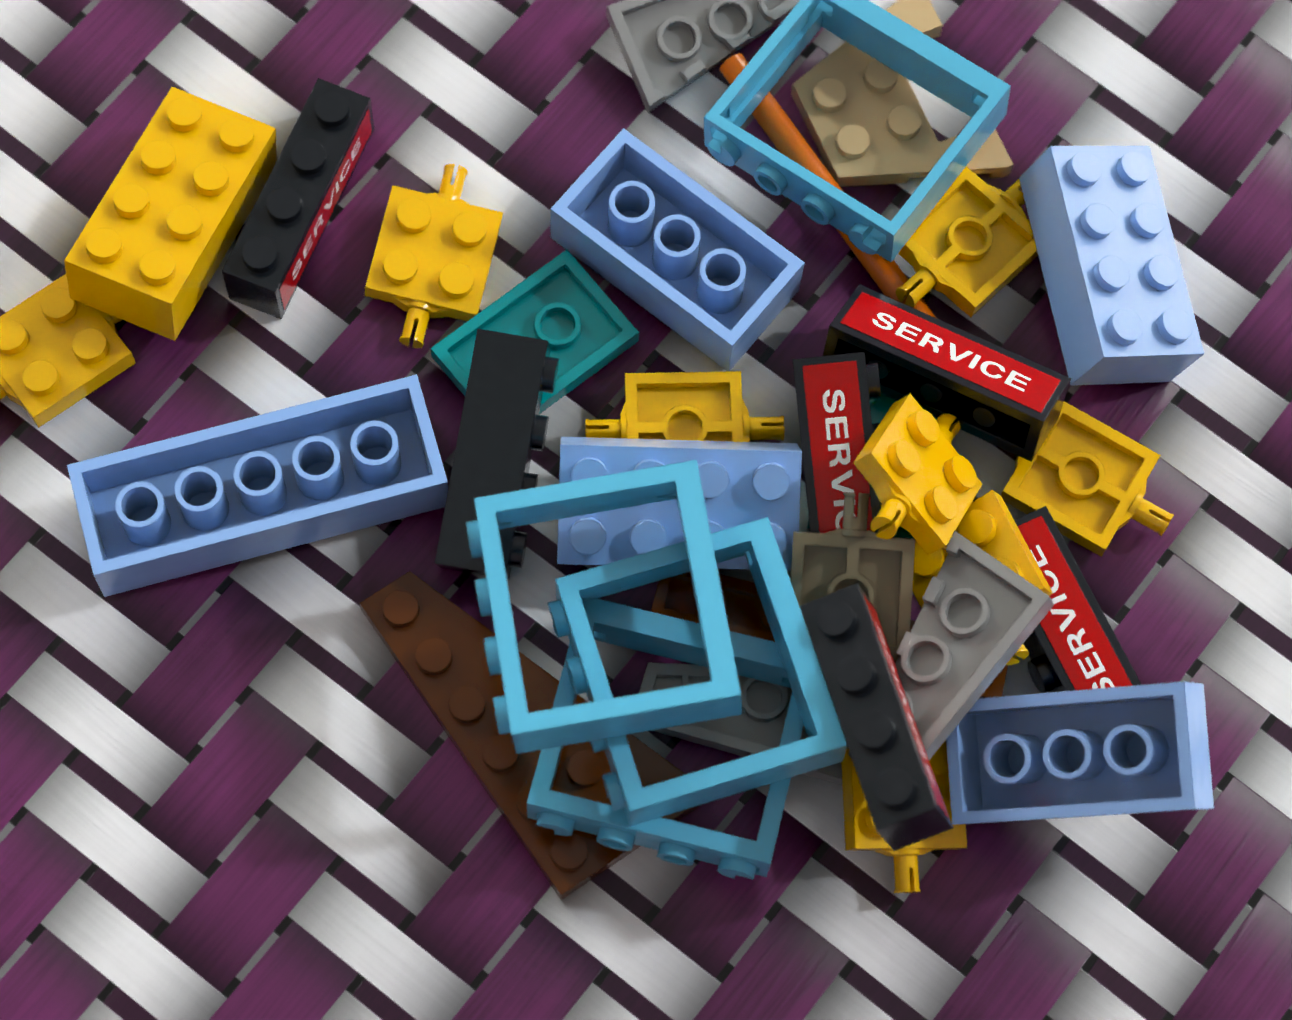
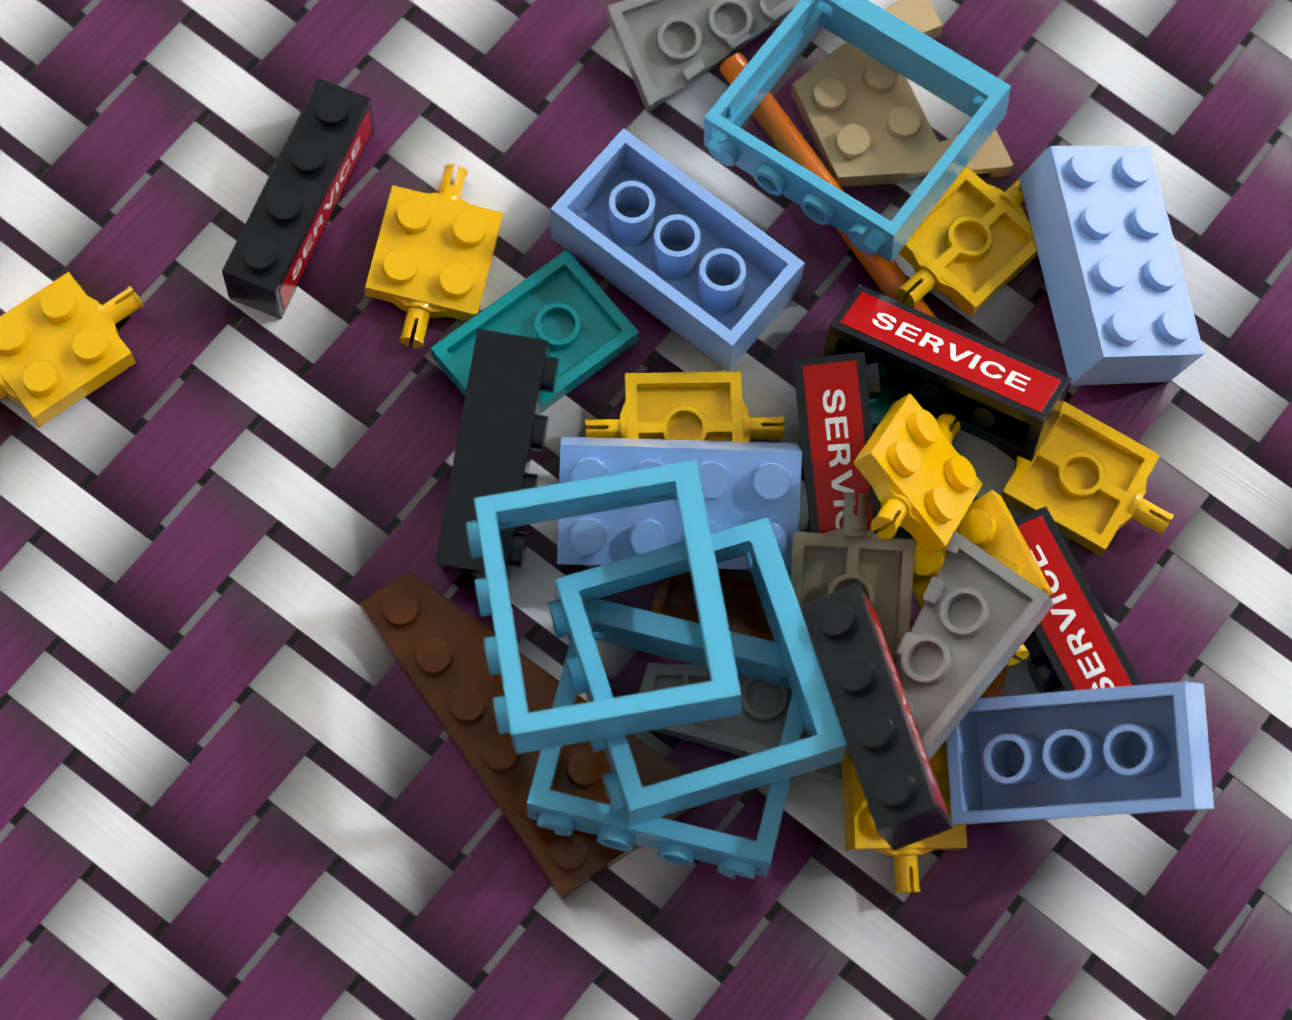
yellow brick [64,87,277,341] -> none
light blue brick [67,374,448,597] -> none

